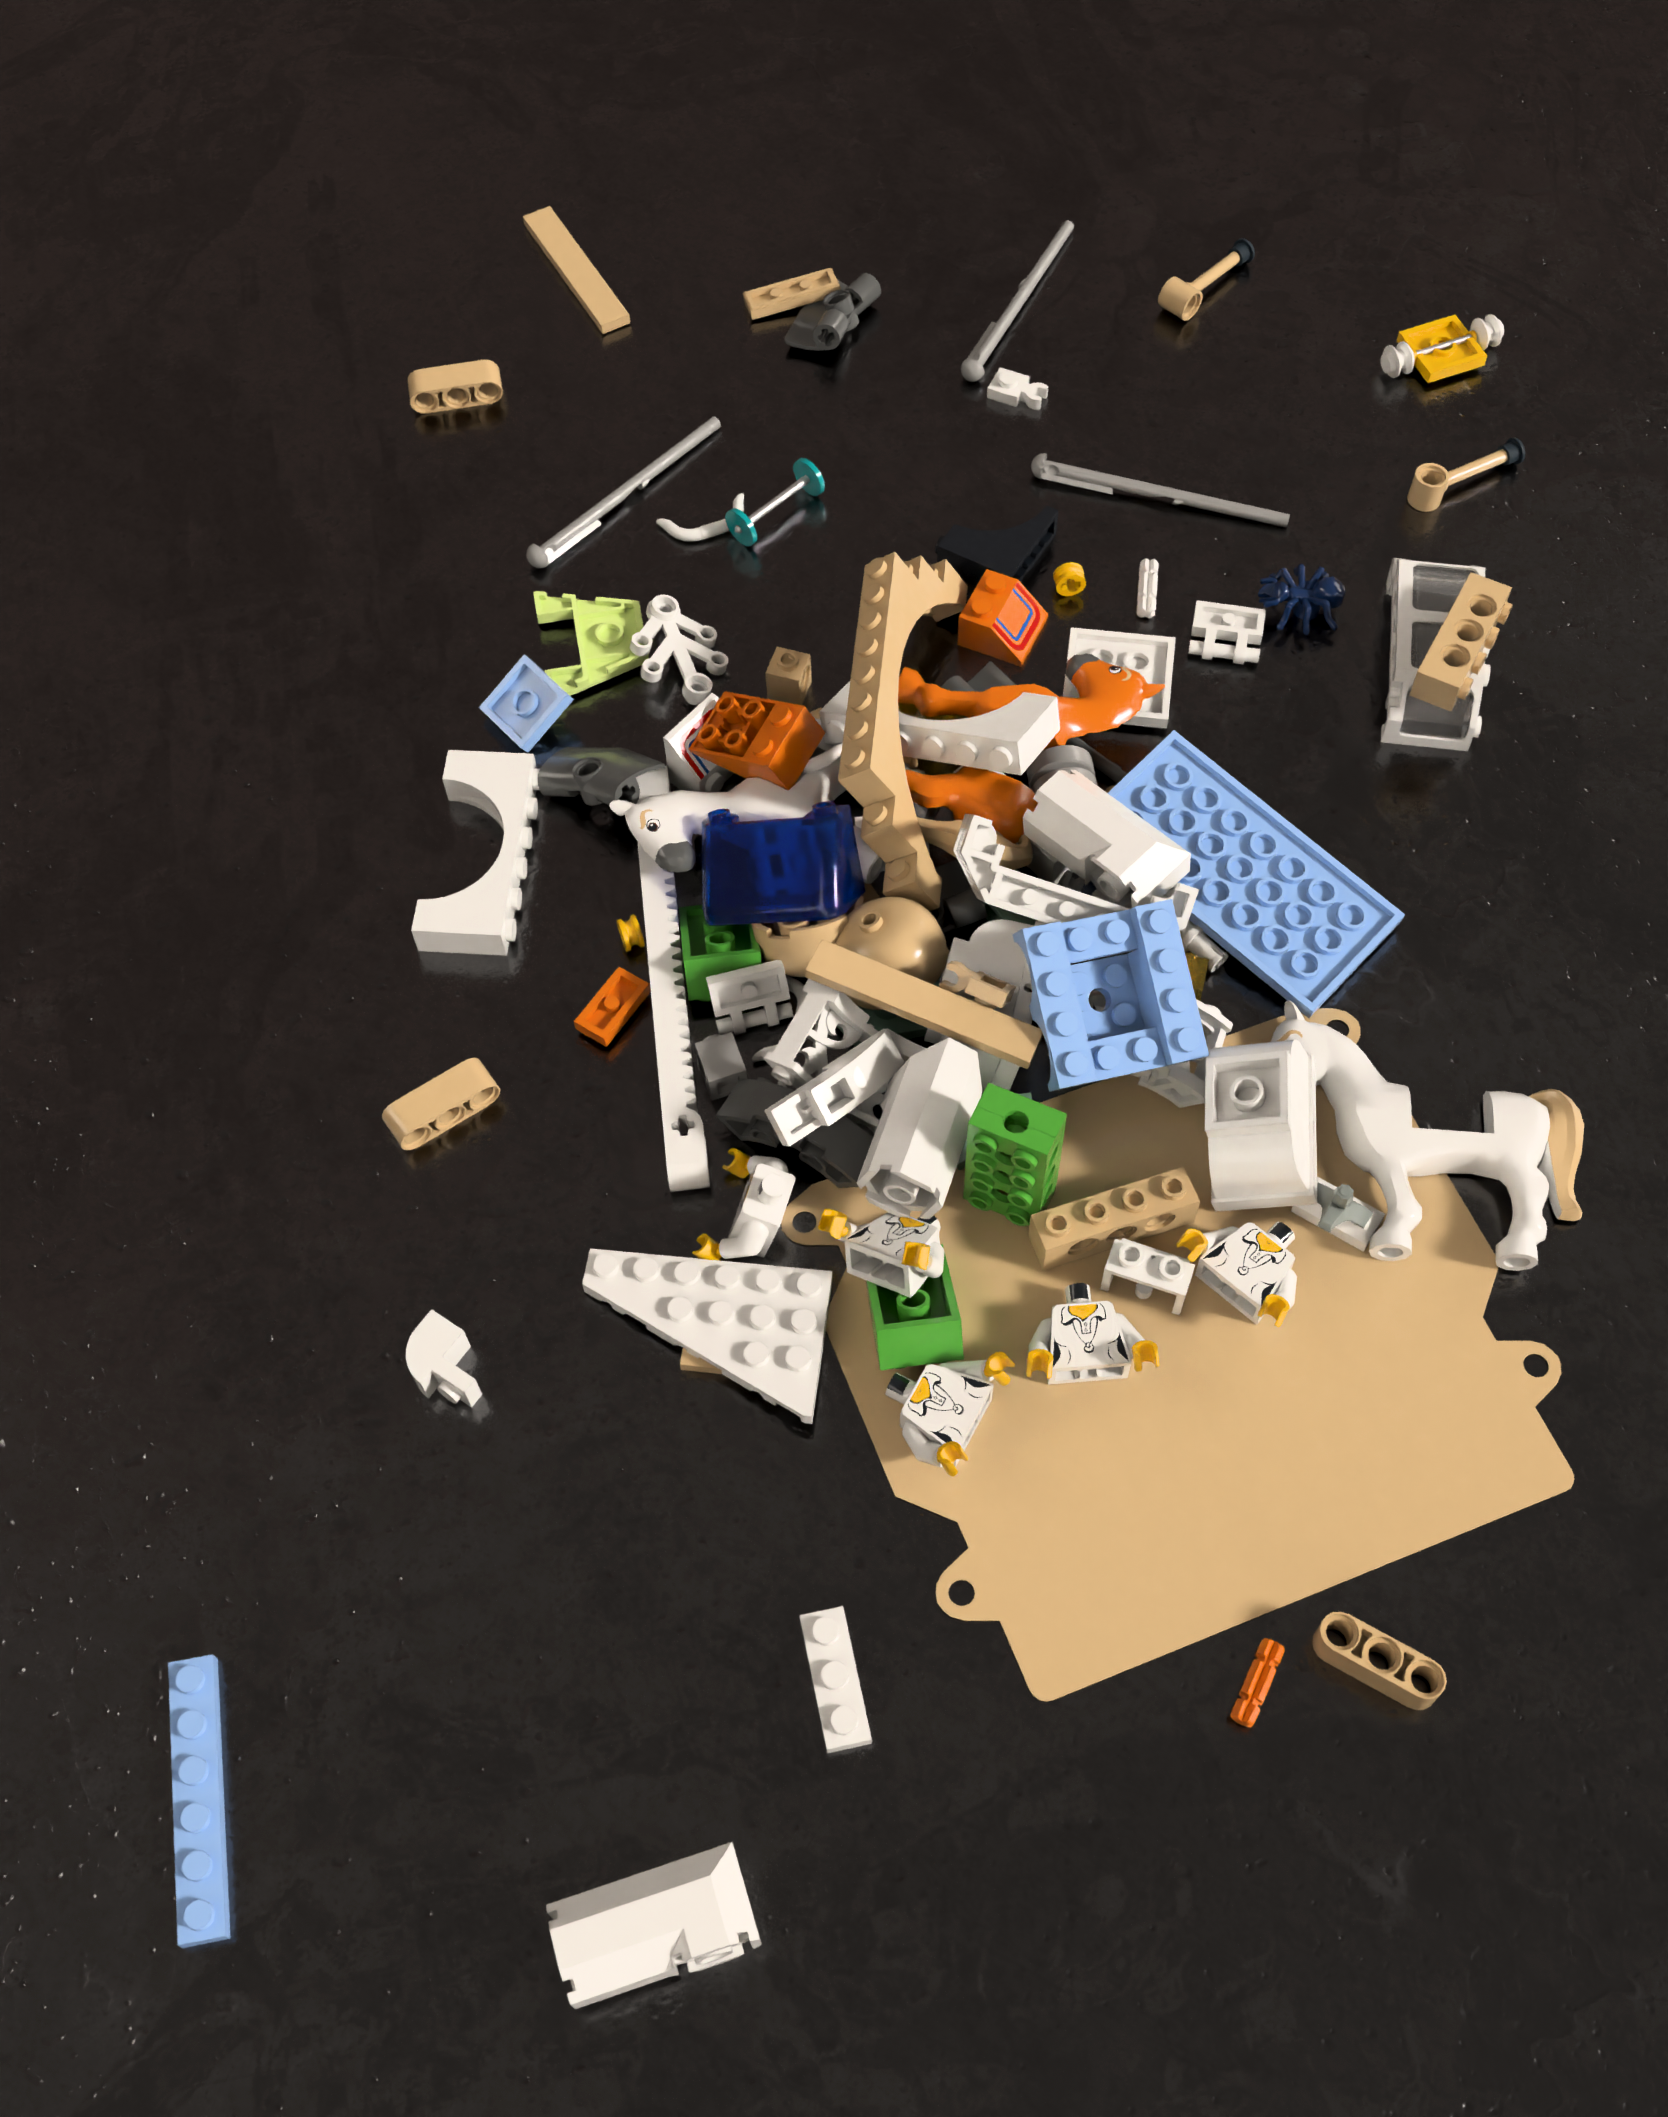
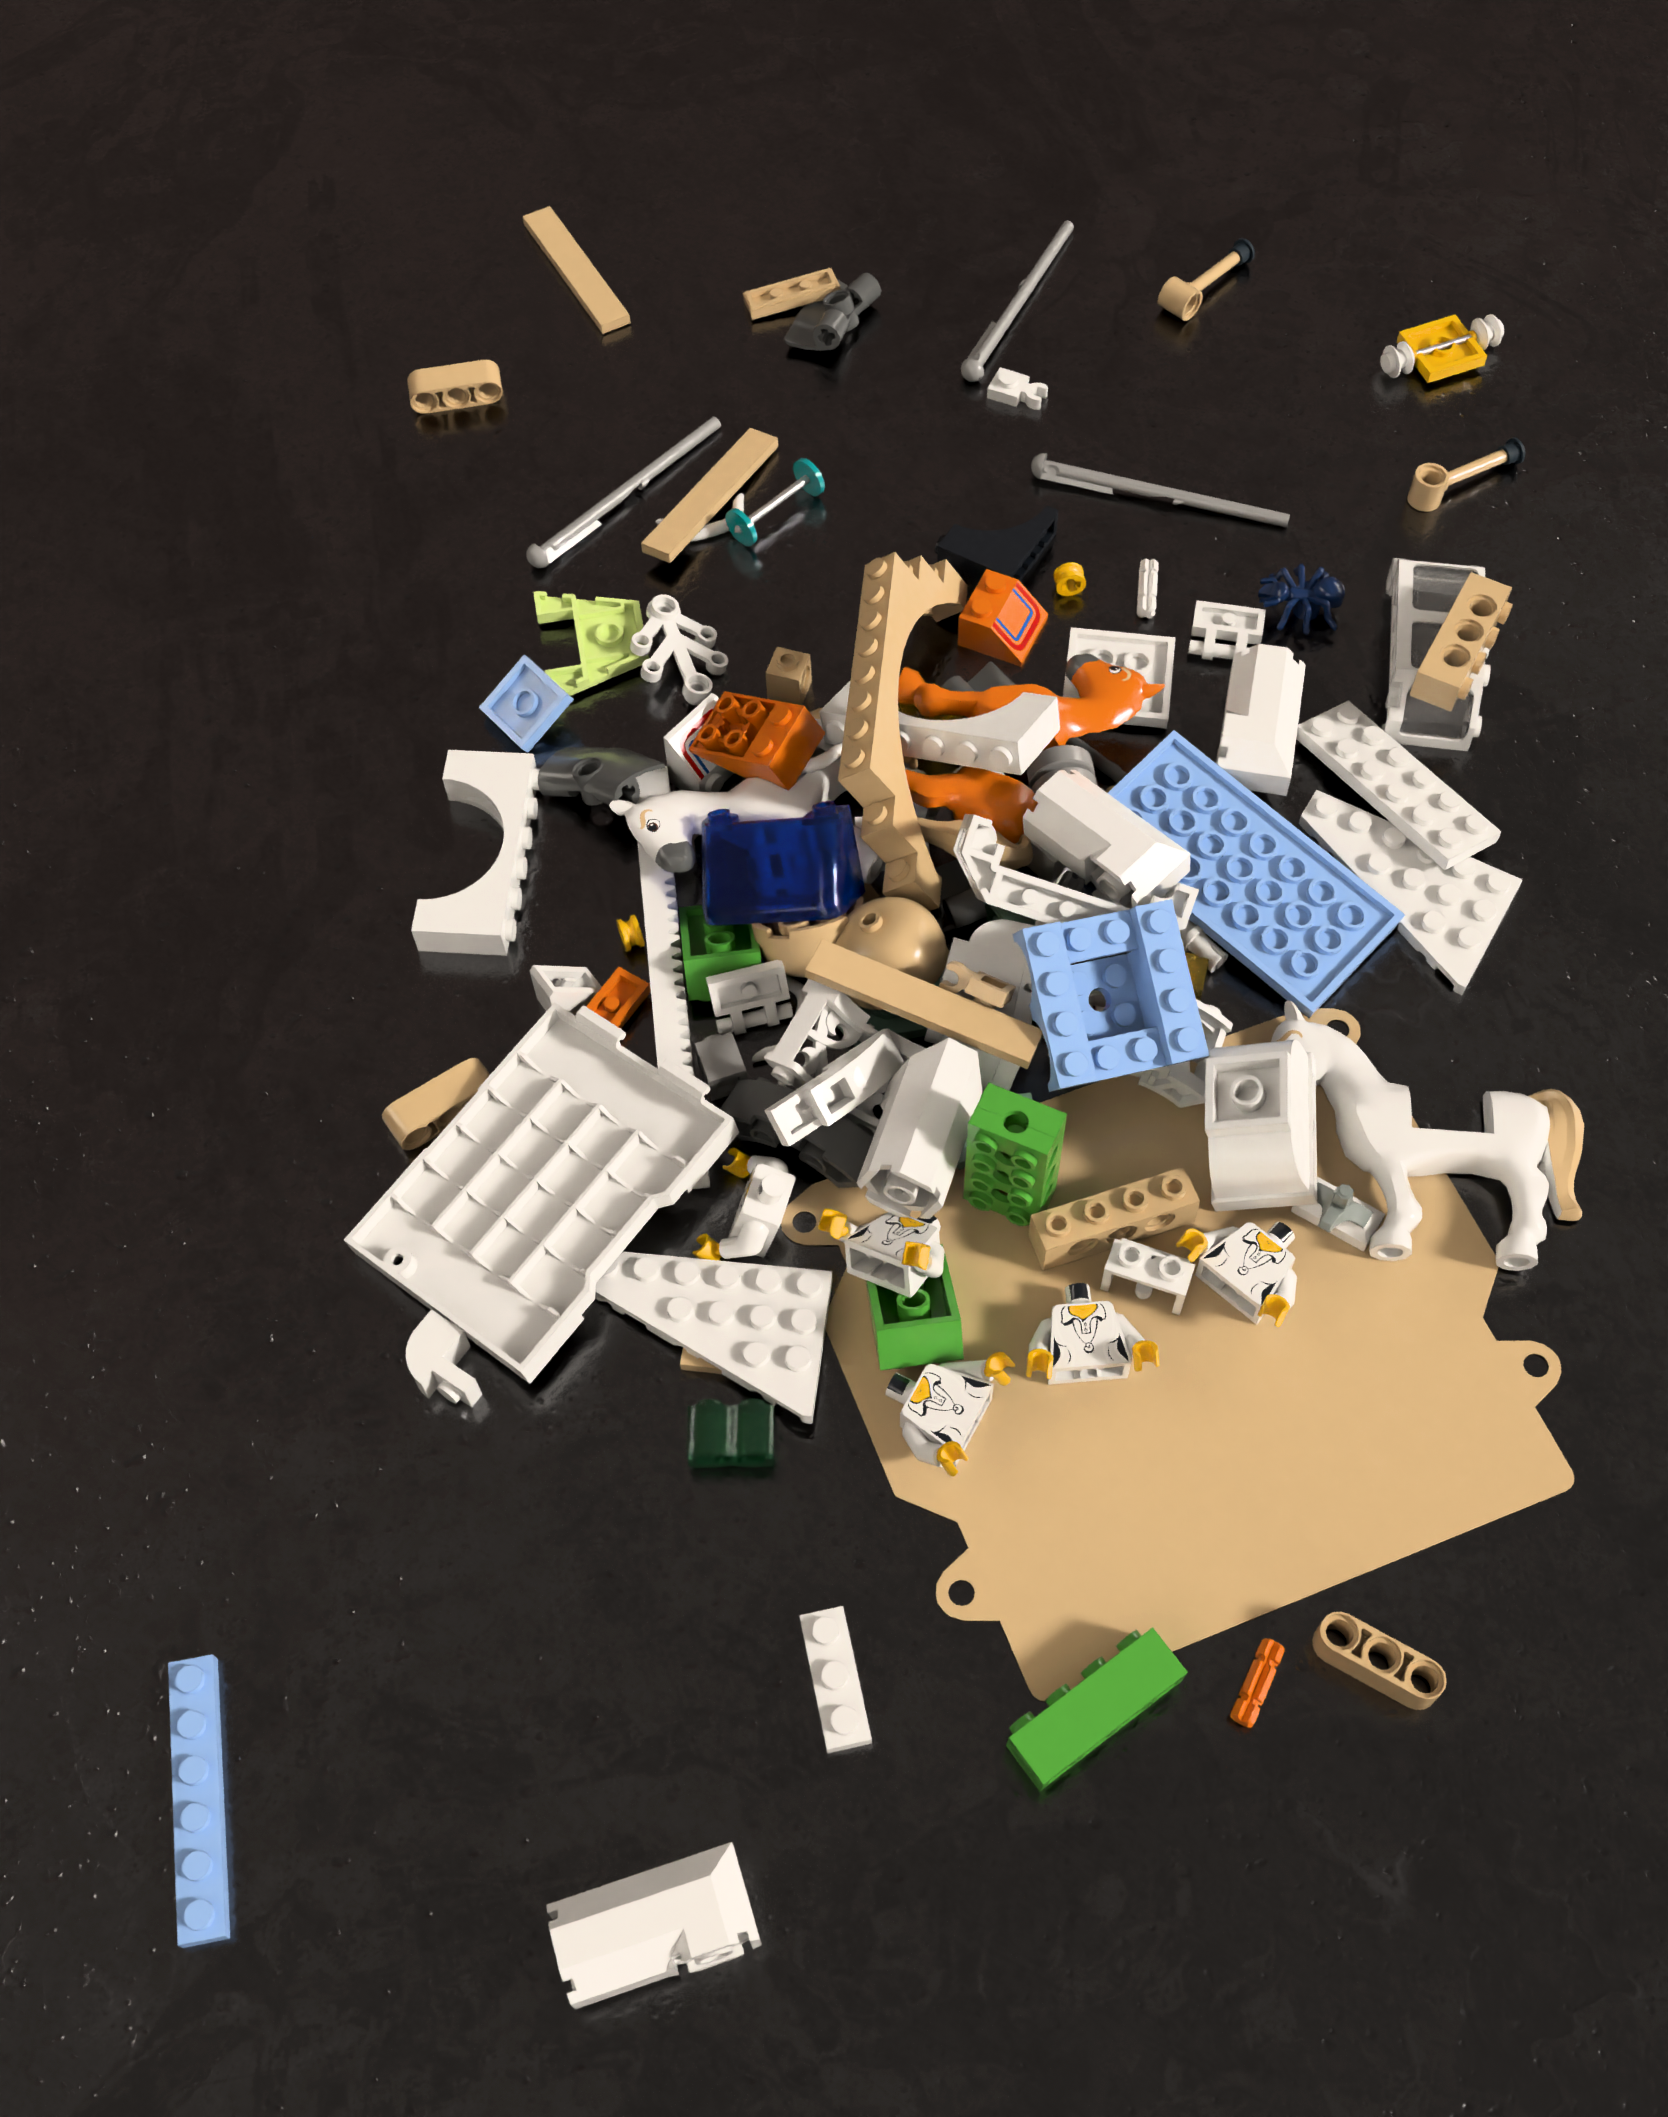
none -> white piece [344,1002,739,1384]
none -> white slope [530,965,601,1015]
none -> tan tile [641,428,778,563]
none -> clear green brick [687,1398,774,1468]
none -> bright green brick [1006,1627,1188,1792]
none -> white brick [1216,644,1306,796]
none -> white plate [1296,700,1501,870]
none -> white wing [1299,790,1522,995]

